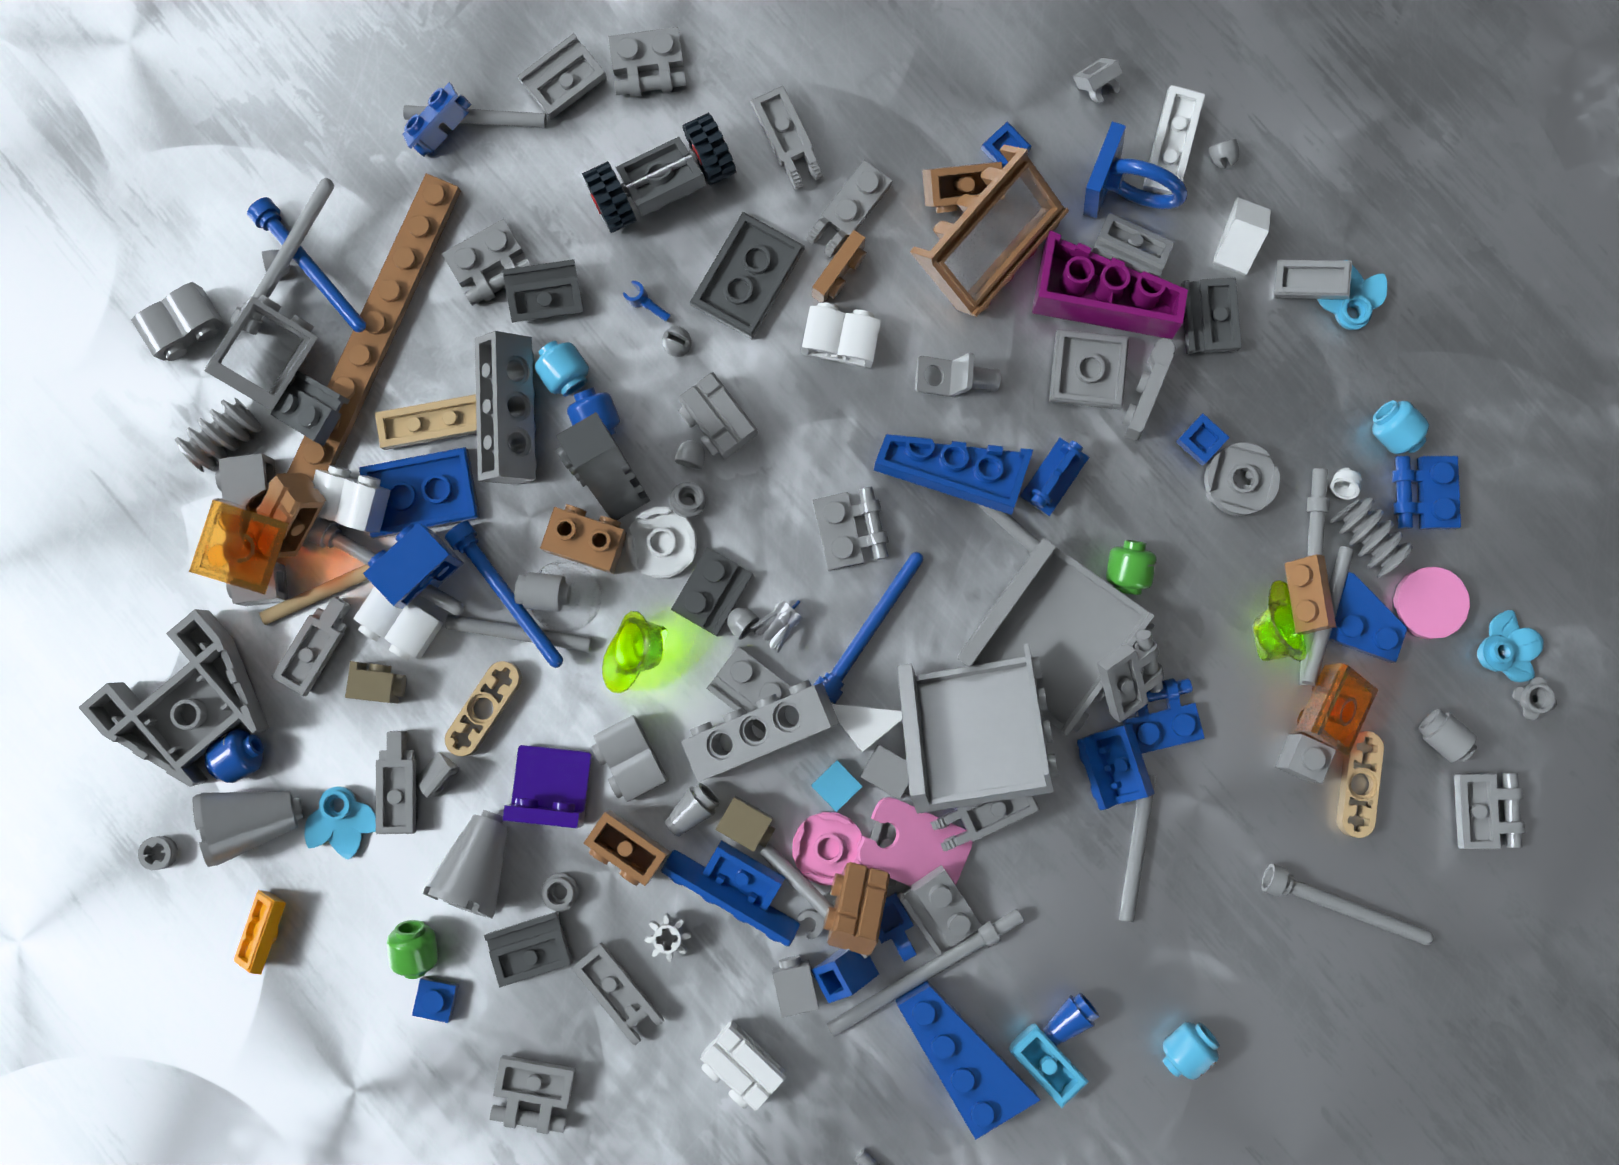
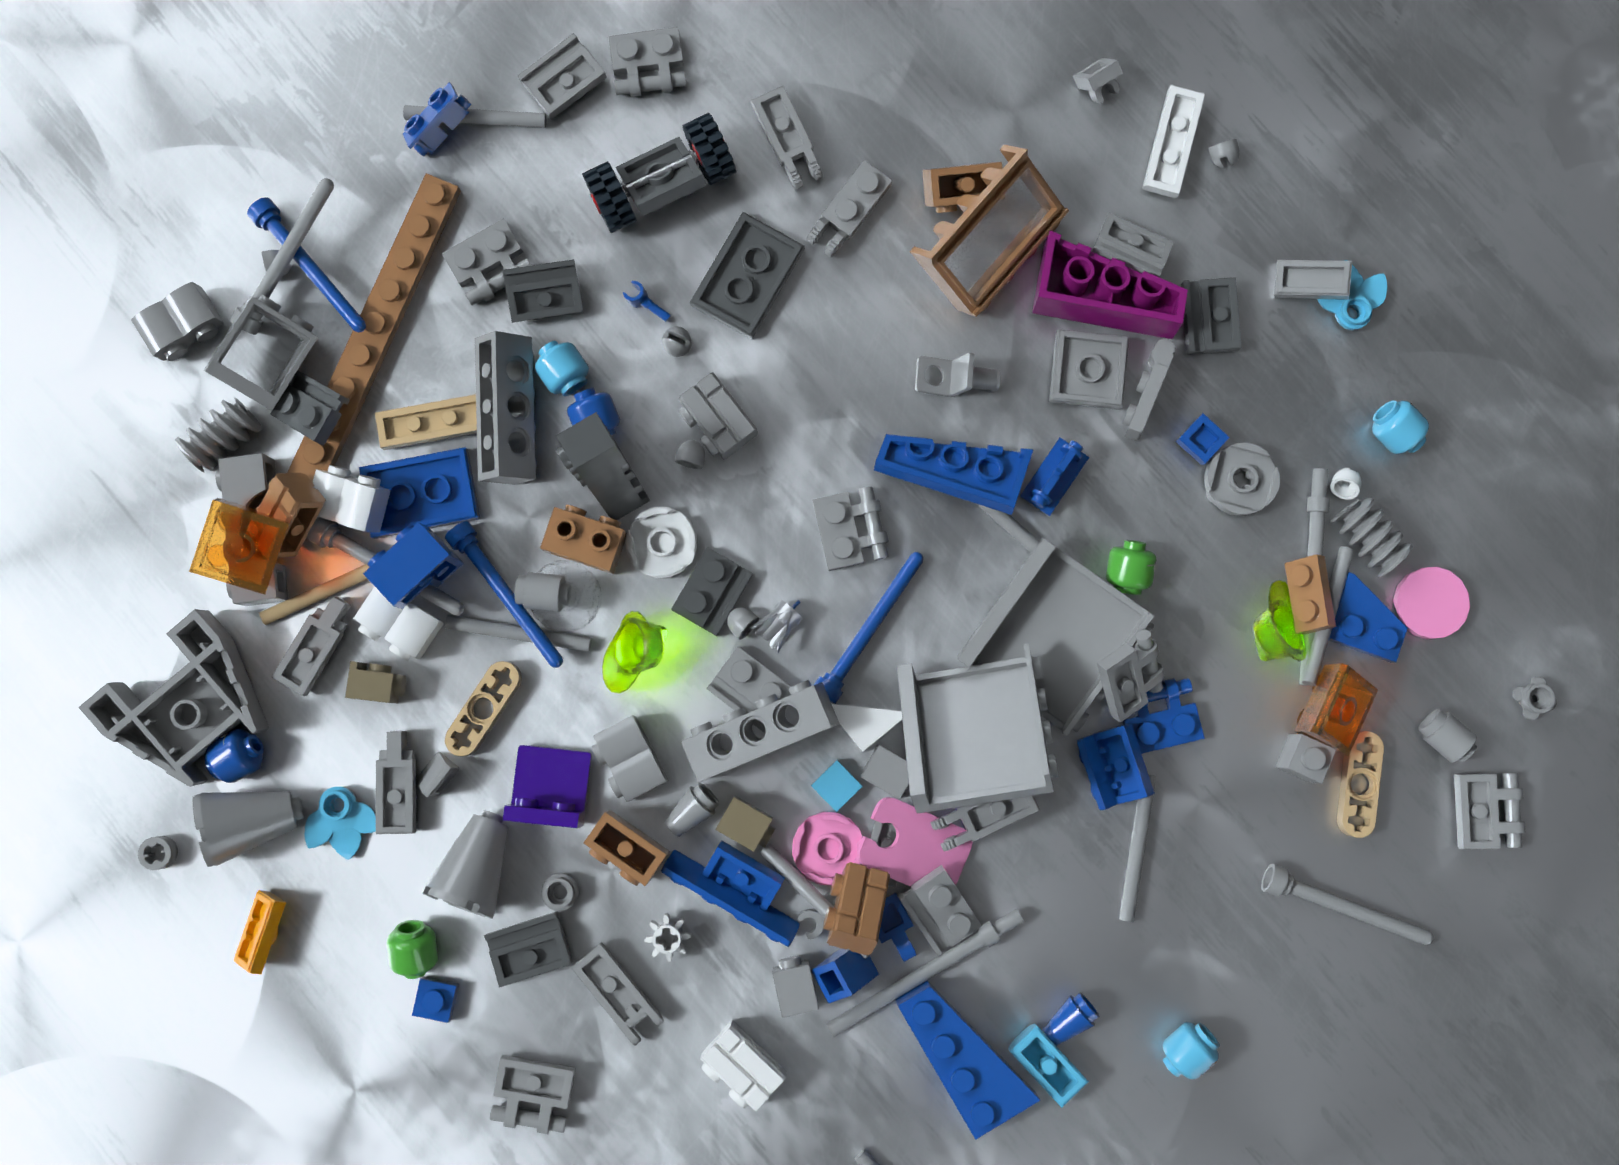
light grey plate [670,482,706,518] -> none
white brick [801,302,881,368] -> none
medium nougat plate [812,230,867,303] -> none
blue tile [981,121,1032,169] -> none
blue tile [1083,121,1188,219] -> none
white slope [1212,197,1271,276] -> none
blue plate [1392,456,1461,529] -> none
medium azure plate [1477,610,1544,683] -> none

